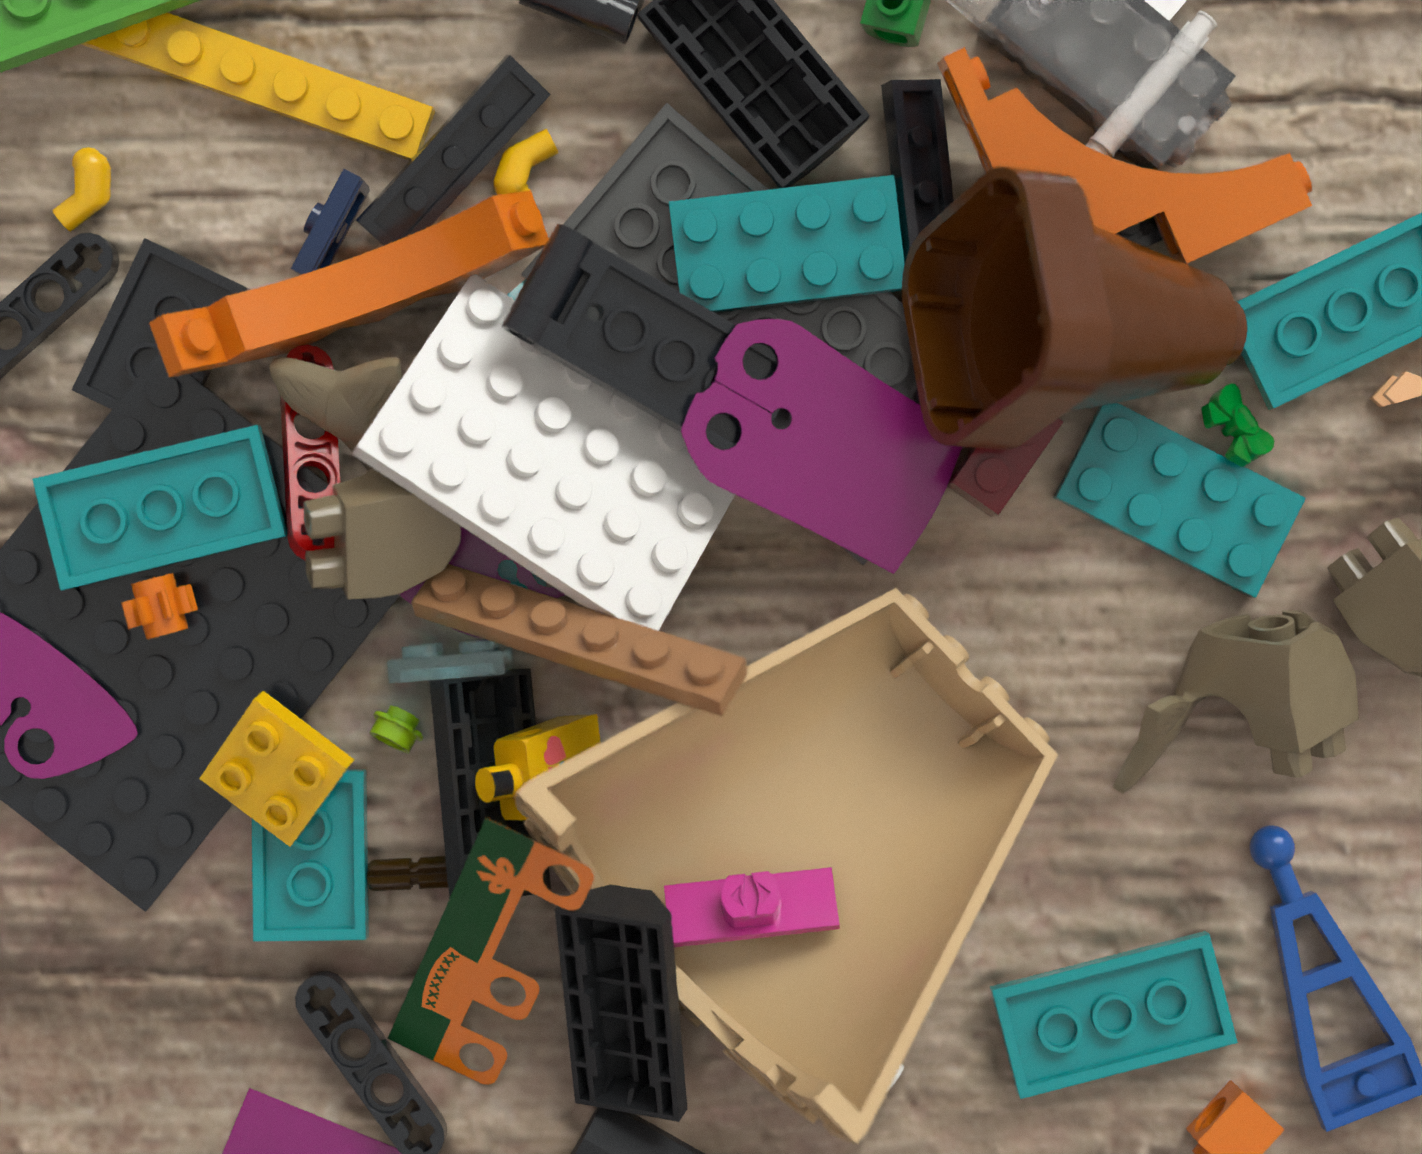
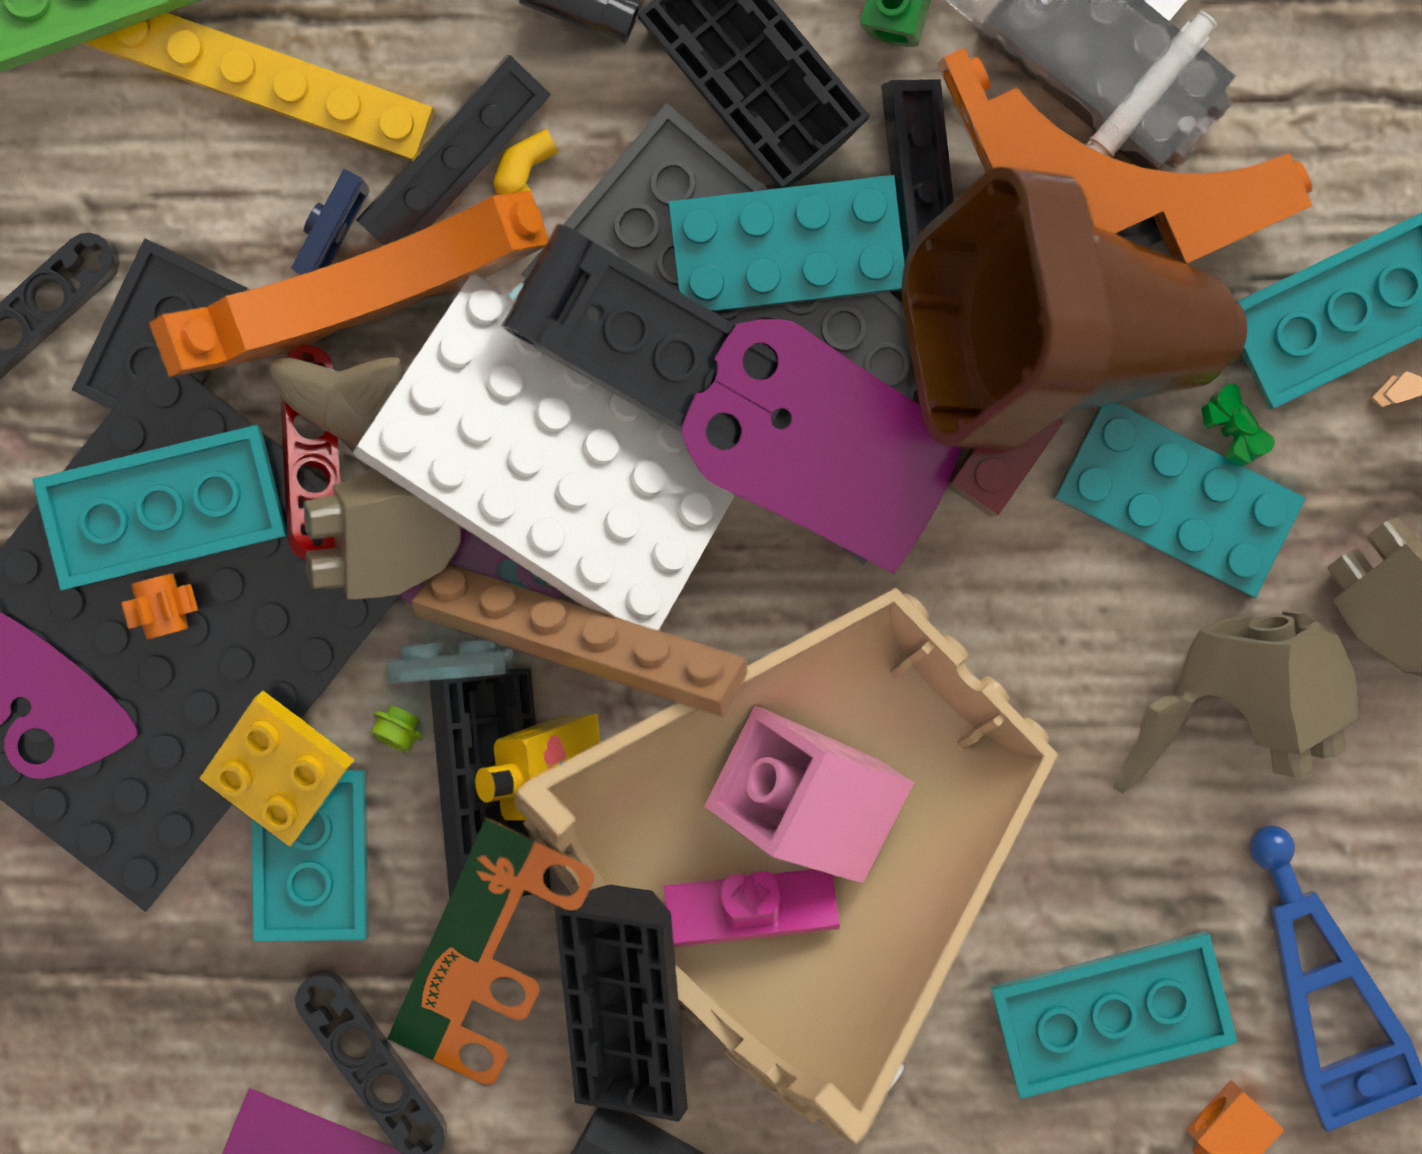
yellow arm [52,147,111,232] -> none
dark brown piece [367,856,448,891] -> none
none -> bright pink slope [704,705,914,883]

